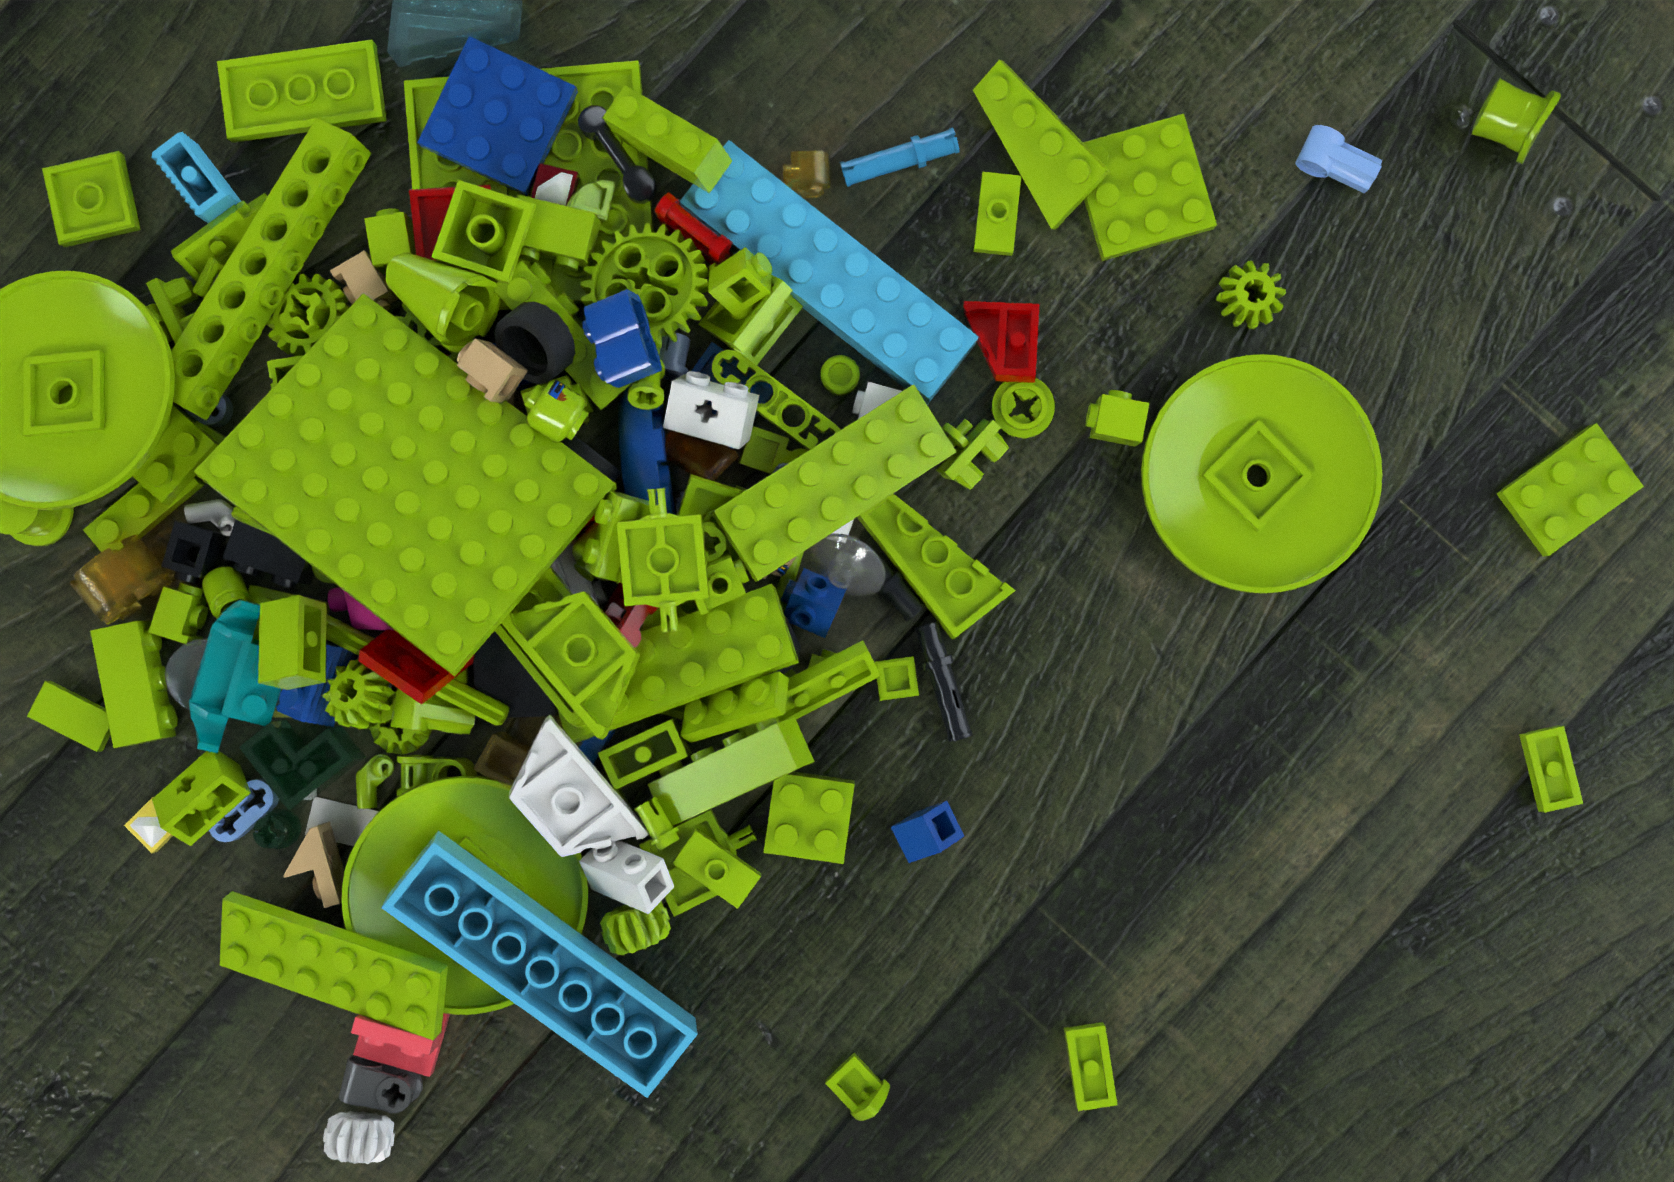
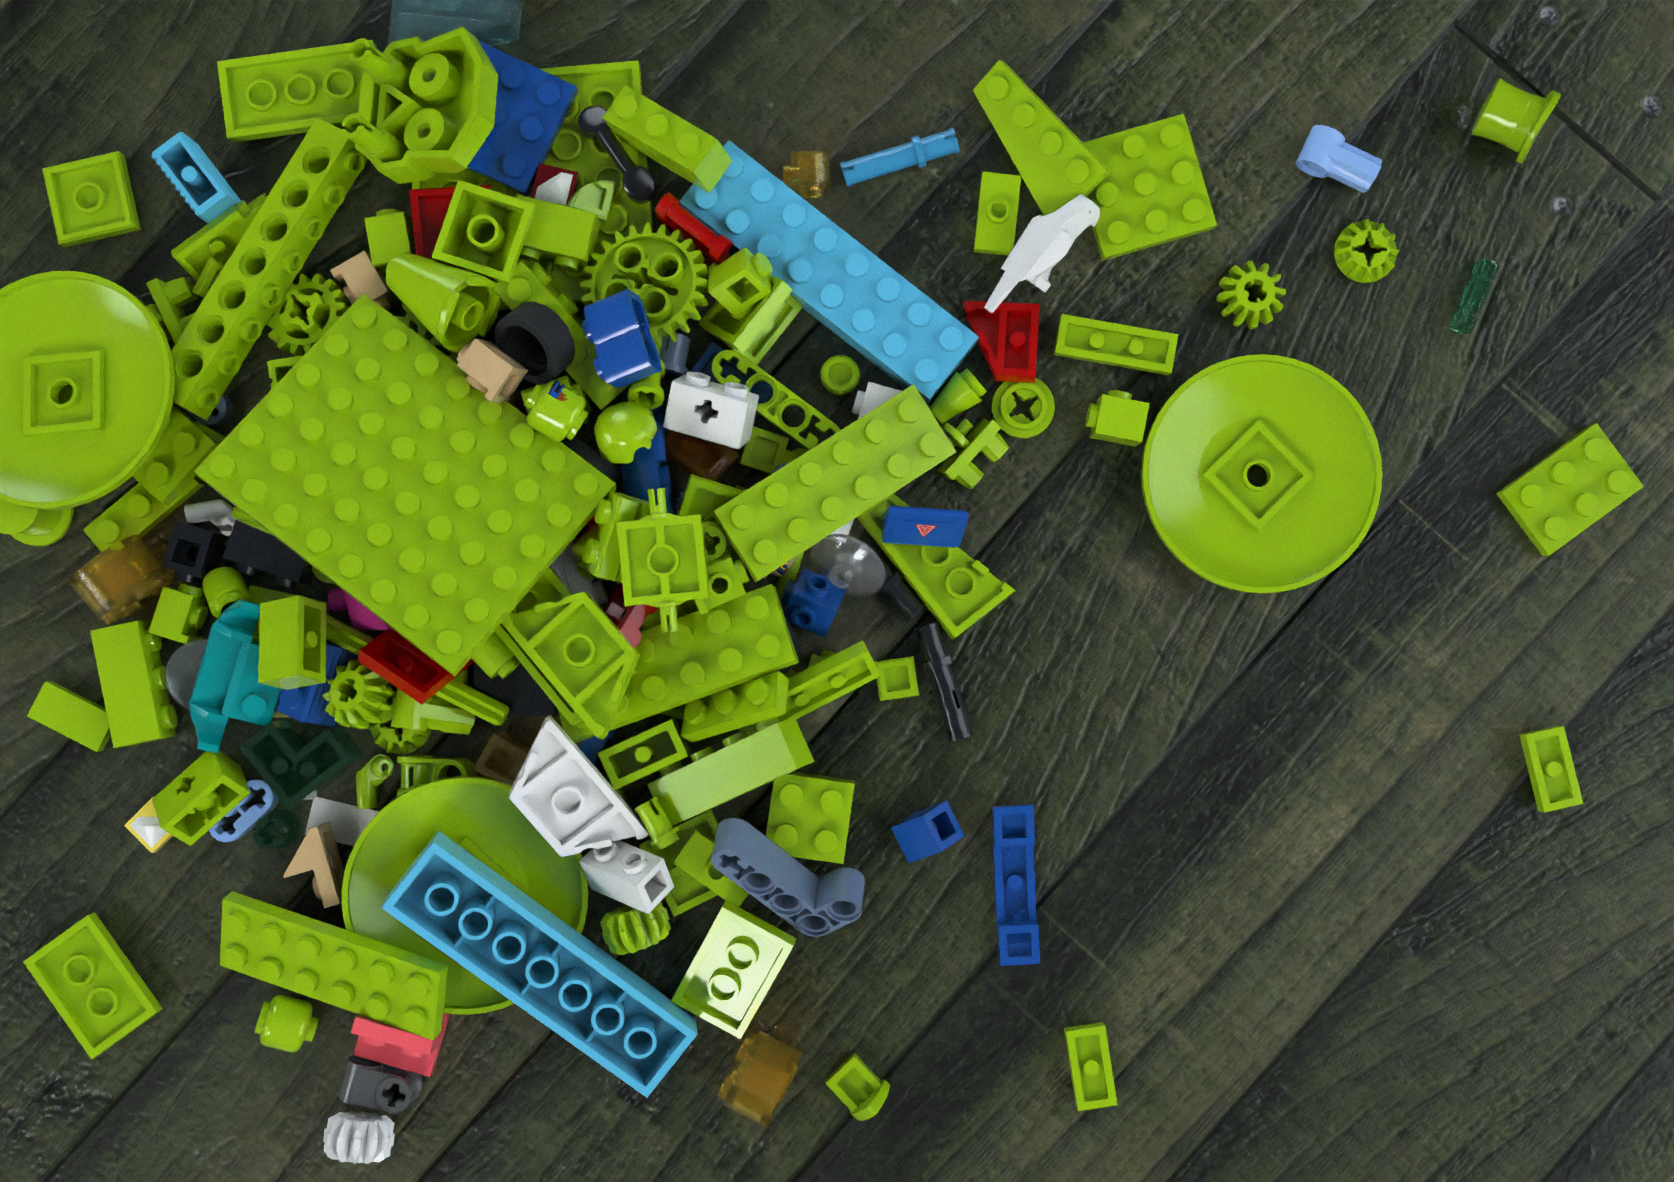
none -> lime plate [23,912,163,1060]
none -> lime head [254,994,319,1052]
none -> lime brick [341,27,498,184]
none -> lime brick [471,631,520,679]
none -> lime hair [594,402,657,464]
none -> plate [671,900,797,1039]
none -> sand blue beam [711,818,865,937]
none -> clear yellow brick [717,1031,804,1128]
none -> blue slope [882,506,968,548]
none -> lime cone [928,368,987,424]
none -> white animal [984,194,1100,313]
none -> blue slope [992,804,1040,966]
none -> lime plate [1053,314,1178,375]
none -> lime gear [1334,219,1400,283]
none -> clear green axle [1450,258,1499,335]

